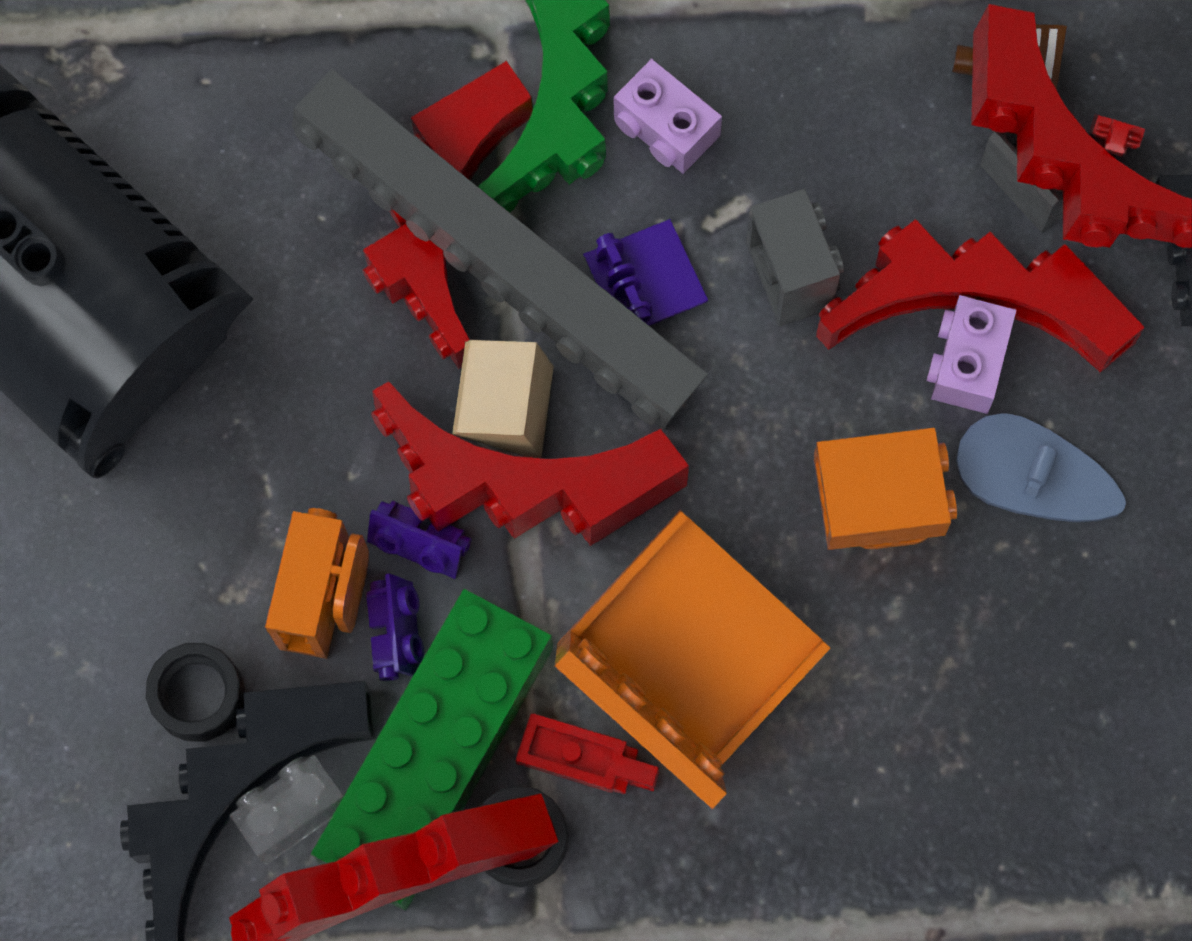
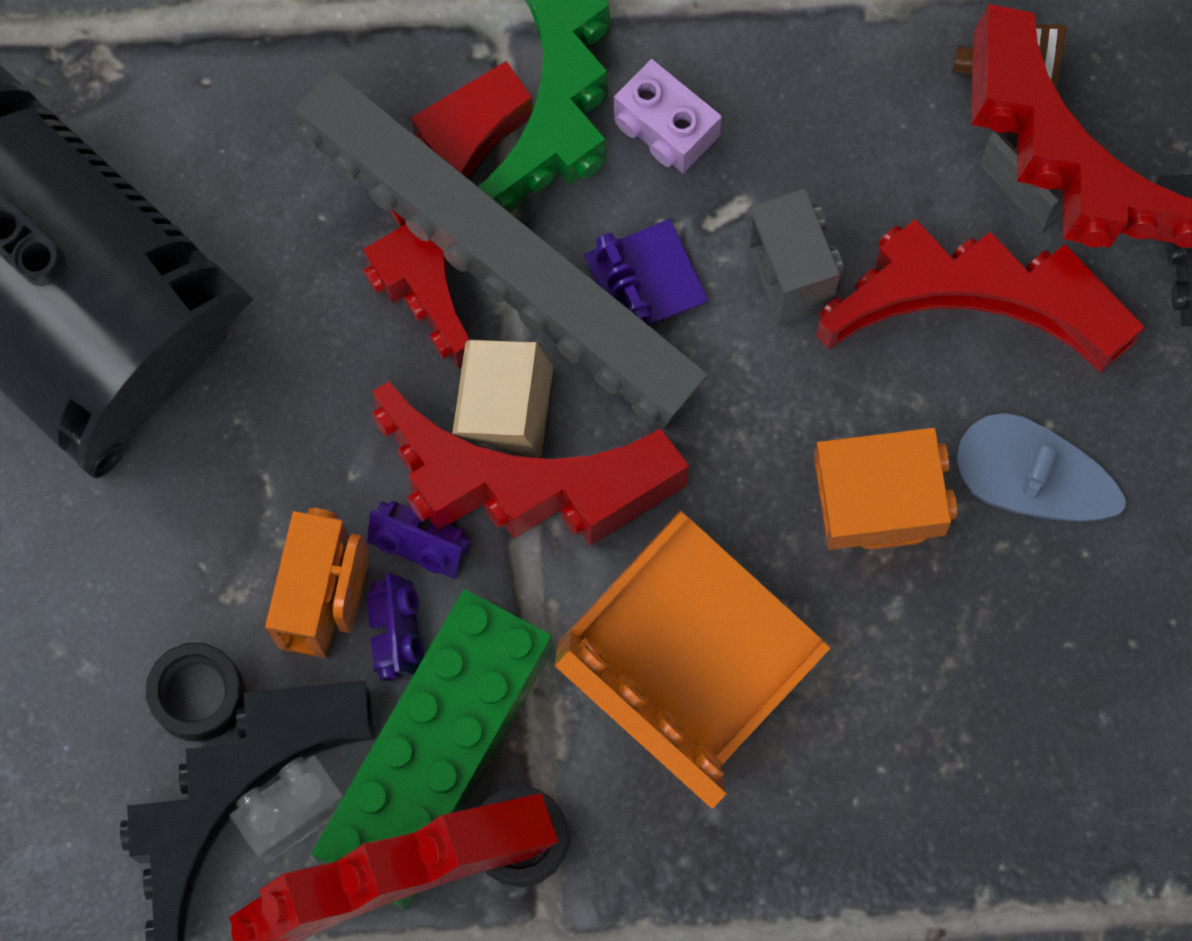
red hinge [515,713,659,794] -> none
lavender brick [926,295,1016,414] -> none
red hinge [1089,114,1145,157] -> none

